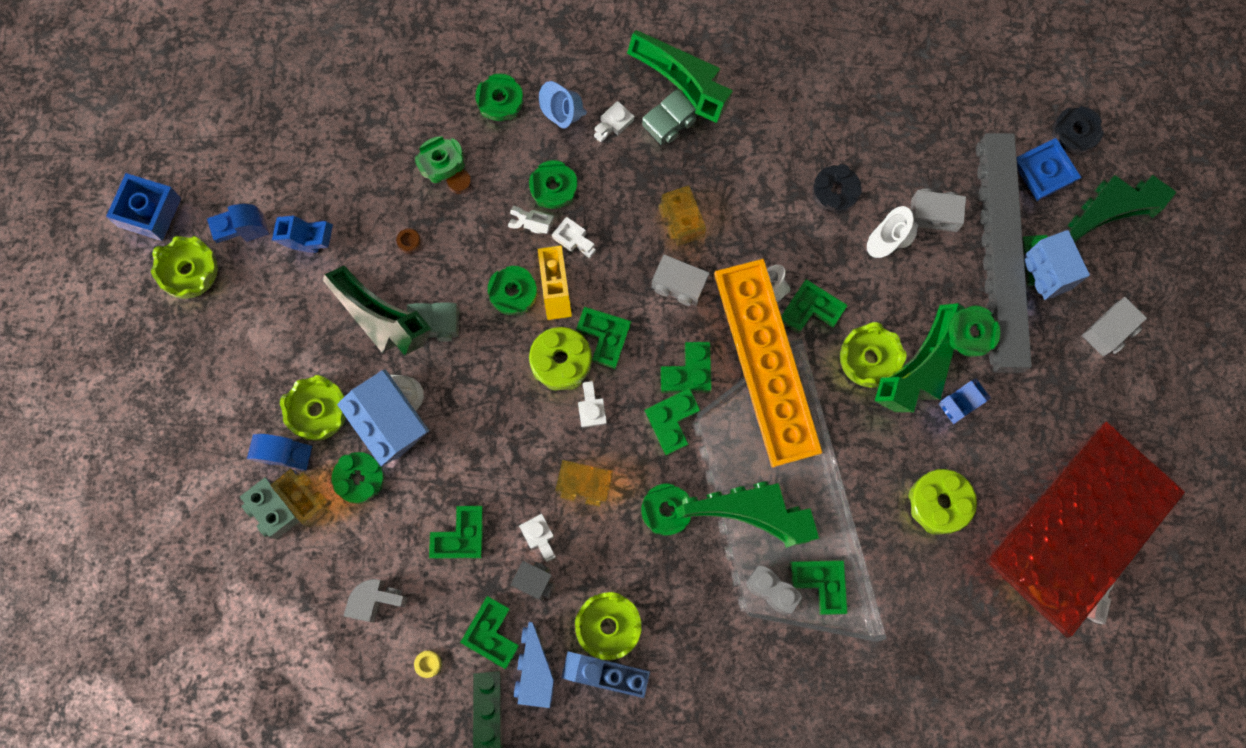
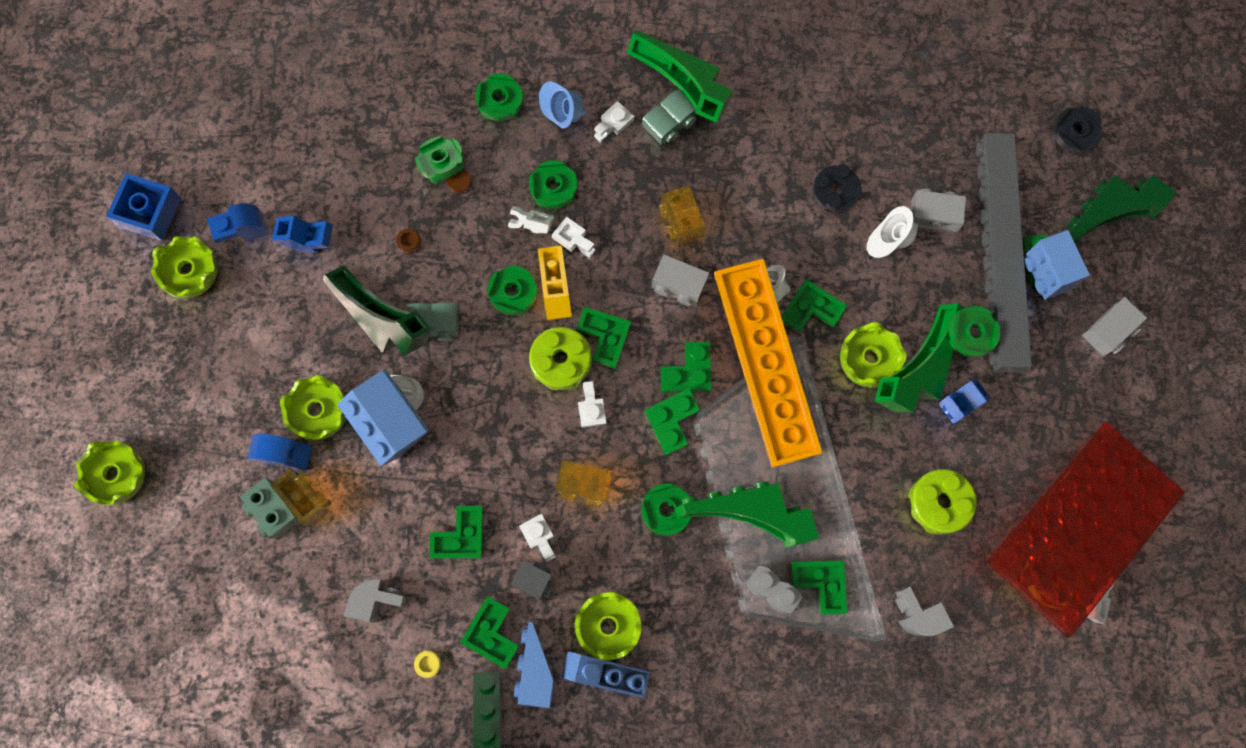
green plate [332,452,385,504] -> none
blue plate [1016,138,1081,201] -> none
none -> lime plate [74,440,145,506]
none -> light grey brick [895,587,954,637]

